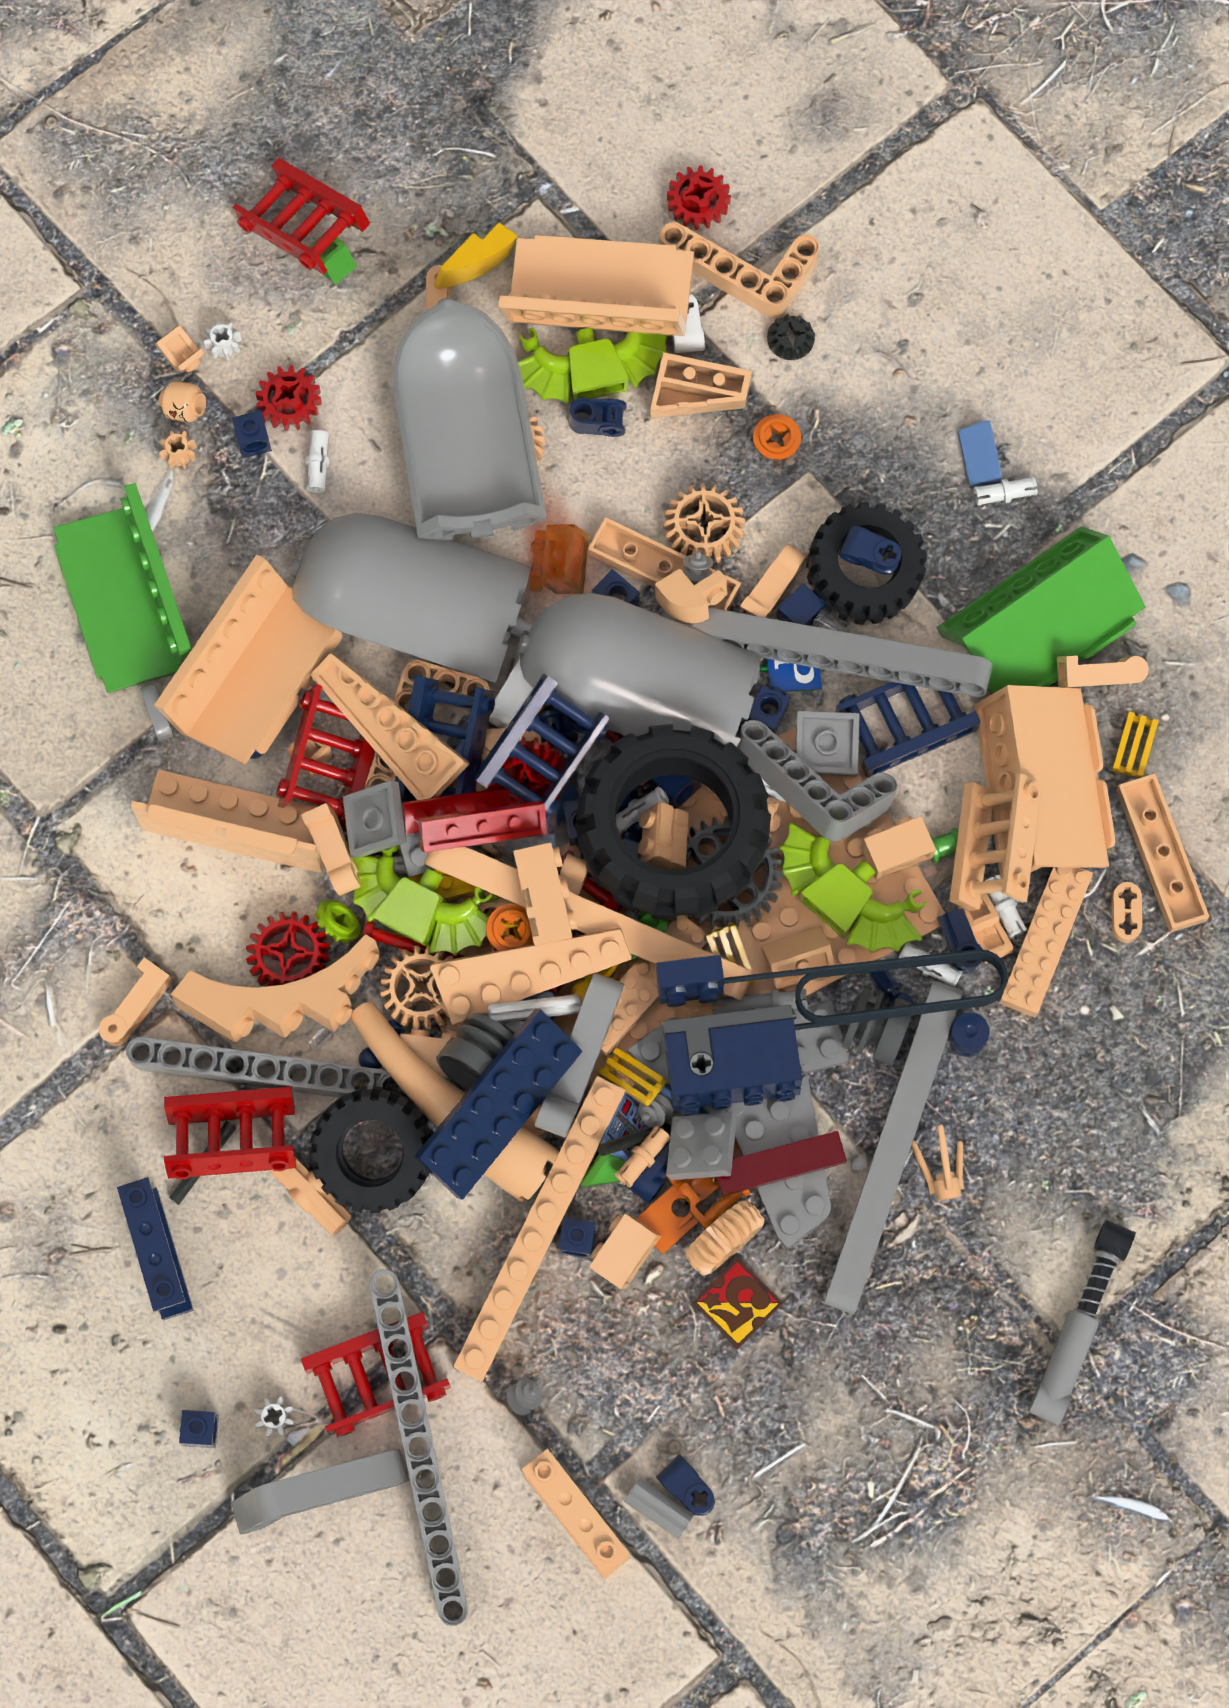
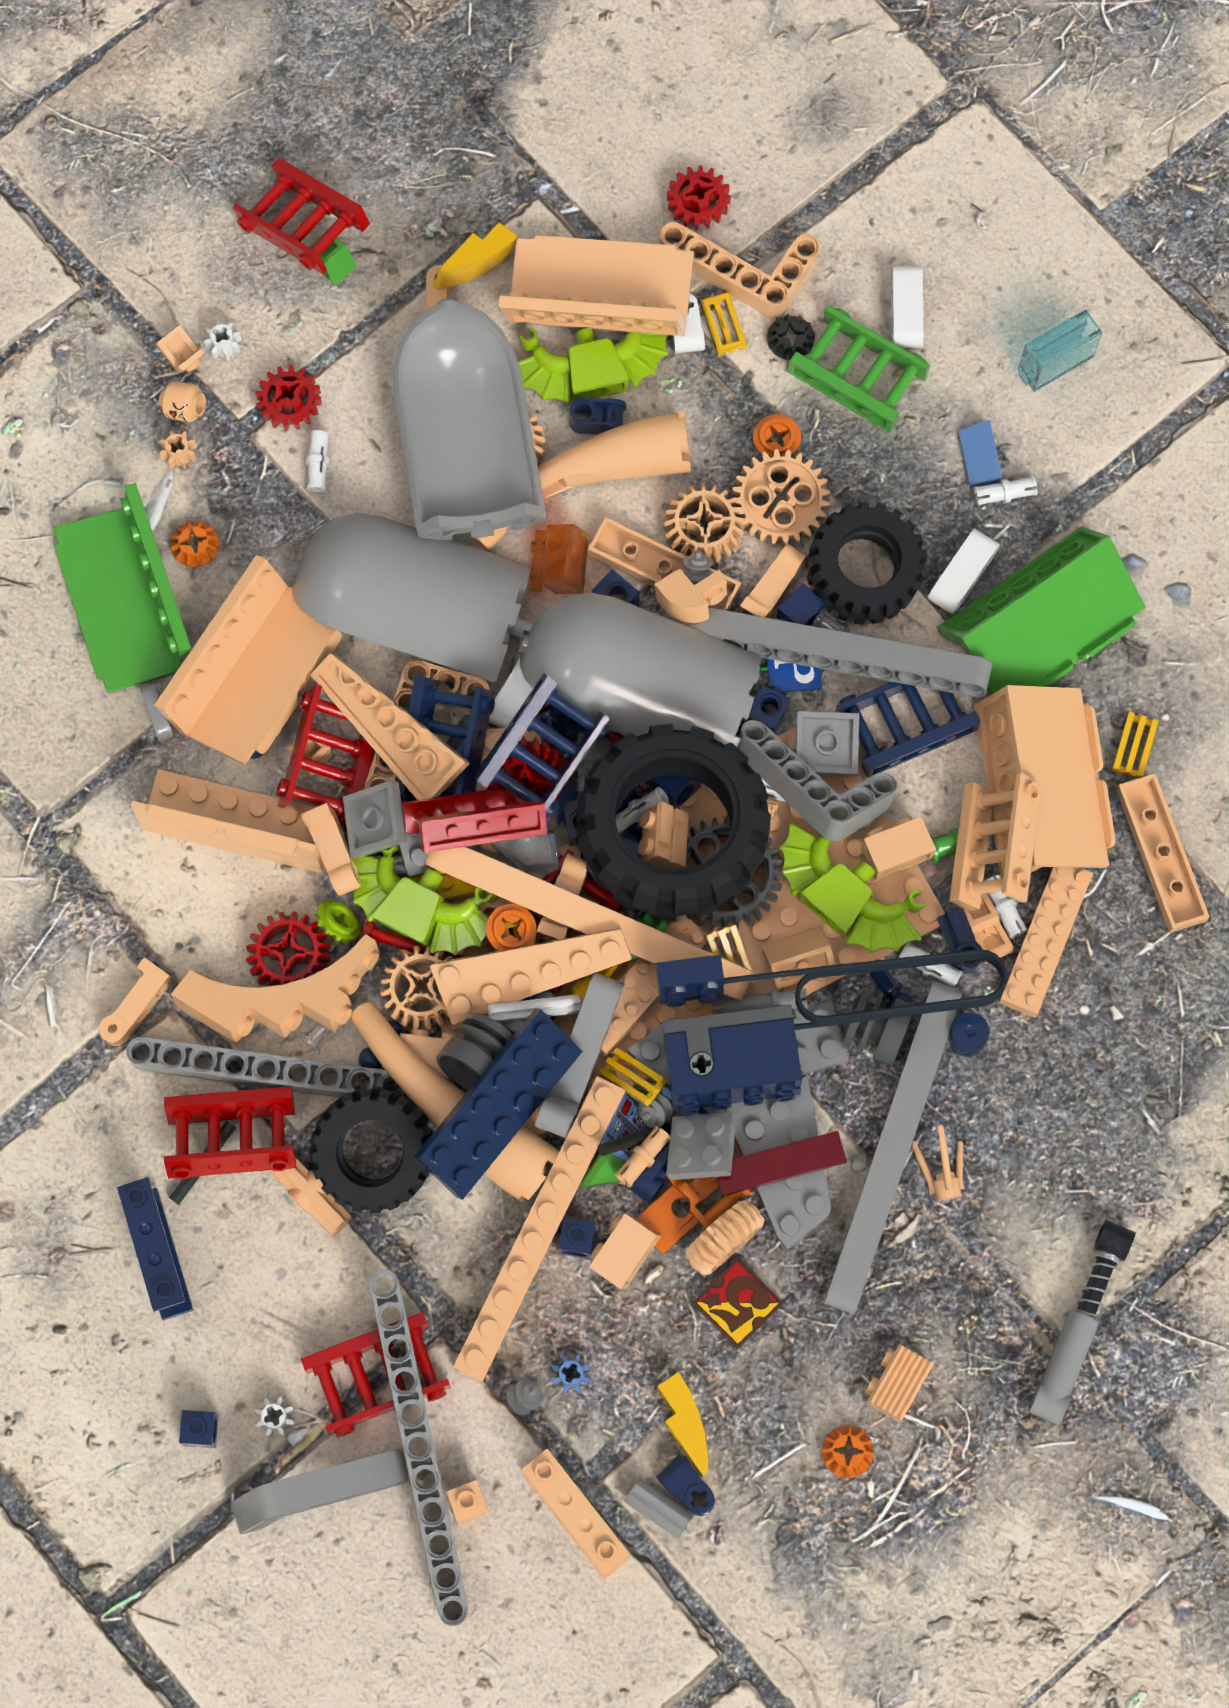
dark blue brick [232,410,272,458] -> none
light nougat wedge [513,842,577,947] -> none
light nougat wedge [650,352,752,418] -> none
dark blue piece [839,526,902,575] -> none
light nougat leg [1057,656,1149,687] -> none
light nougat beam [1111,882,1142,943] -> none
none -> orange gear [170,520,219,567]
none -> light nougat brick [446,1479,489,1525]
none -> light nougat brick [468,412,691,552]
none -> medium blue gear [552,1354,591,1394]
none -> yellow slope [657,1372,708,1478]
none -> yellow tile [701,292,747,357]
none -> light nougat gear [732,449,830,547]
none -> bright green fence [788,305,930,433]
none -> orange gear [822,1425,874,1478]
none -> light nougat brick [864,1344,933,1423]
none -> white beam [891,266,924,348]
none -> white beam [927,528,1001,615]
none -> clear light blue brick [1018,309,1102,392]

